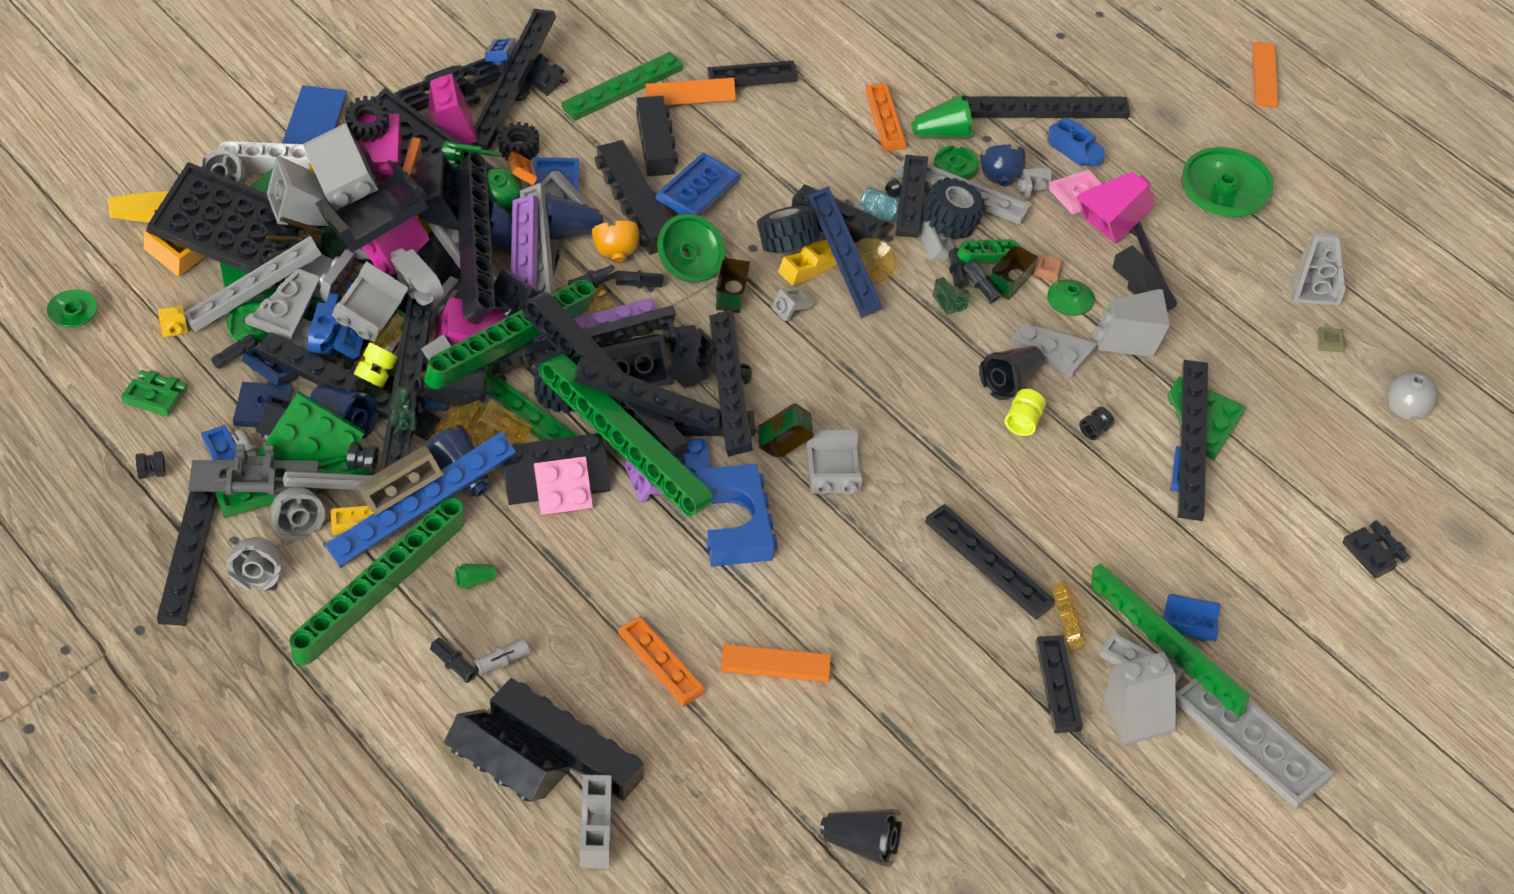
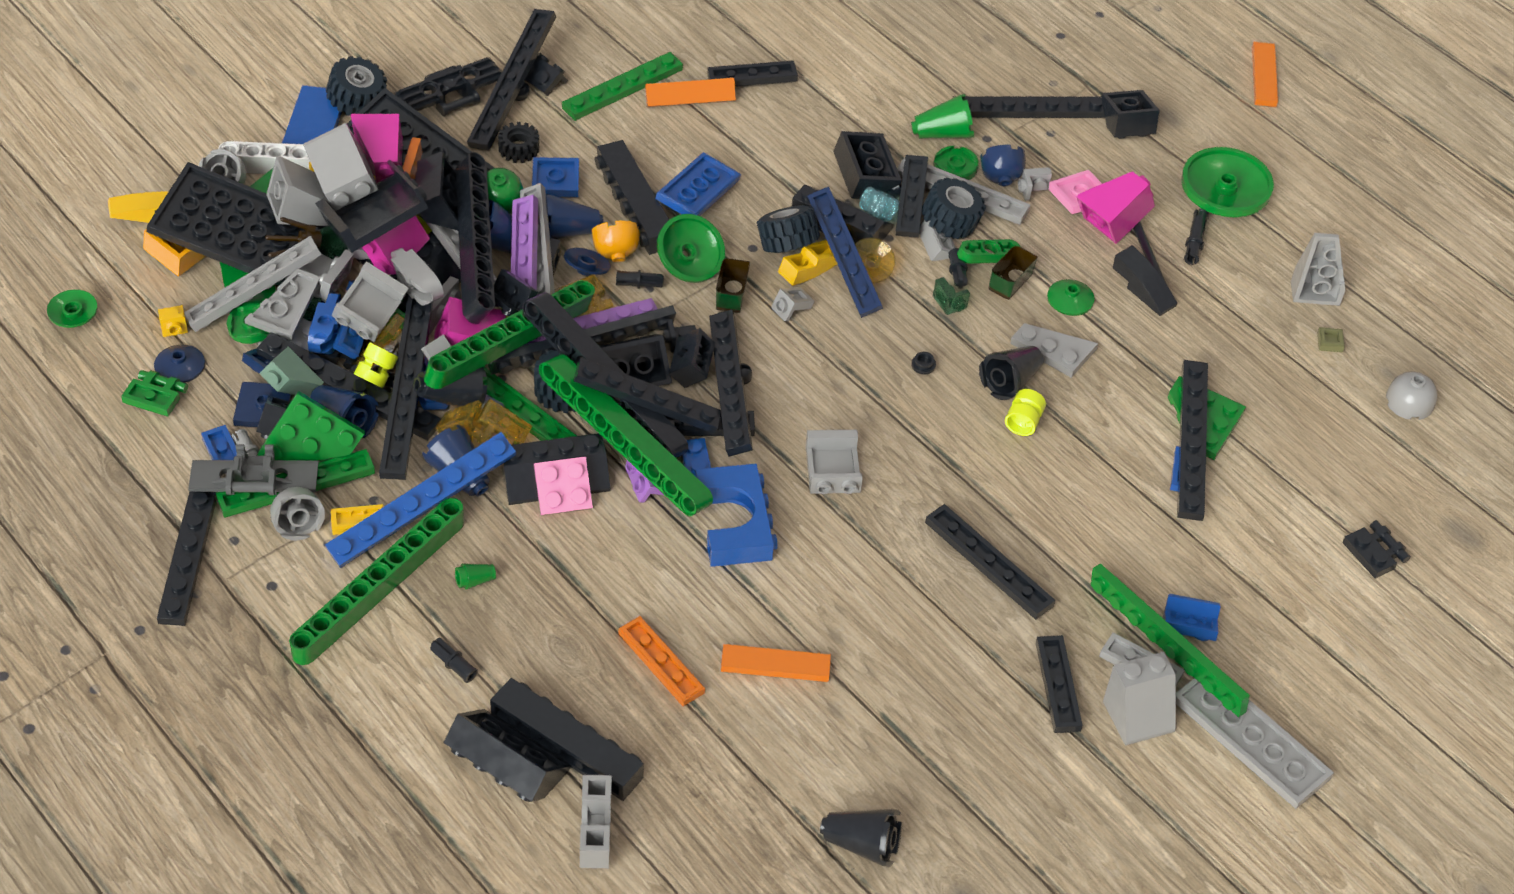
black wheel [136,451,166,479] -> none
black axle [211,334,258,369] -> none
light grey cylinder [226,537,282,591] -> none
light grey axle [283,471,373,490] -> none
black tyre [344,96,390,142] -> none
black wheel [346,442,379,472] -> none
dark tan brick [356,446,443,515] -> none
clear green bracket [389,387,417,430] -> none
dark pink slope [428,73,477,145] -> none
green plant [442,141,502,169] -> none
light grey pin [473,638,530,676] -> none
blue plate [485,38,516,64] -> none
orange tile [508,151,537,185] -> none
light grey slope [541,171,589,206] -> none
black pin [568,264,618,289] -> none
black brick [636,96,678,177] -> none
dark brown piece [758,403,814,458] -> none
orange tile [865,83,906,151] -> none
black axle [963,260,1002,304] -> none
nougat tile [1034,255,1063,282] -> none
blue piece [1047,118,1105,167] -> none
clear yellow beam [1051,581,1086,651] -> none
black wheel [1079,407,1114,440] -> none
light grey slope [1094,289,1170,357] -> none
none -> dark blue dish [154,344,205,383]
none -> sand green slope [259,347,324,397]
none -> black wheel [326,56,387,116]
none -> dark blue dish [564,248,611,276]
none -> black slope [833,131,902,200]
none -> black plate [911,352,936,375]
none -> black slope [1101,90,1160,139]
none -> black pin [1184,208,1209,265]

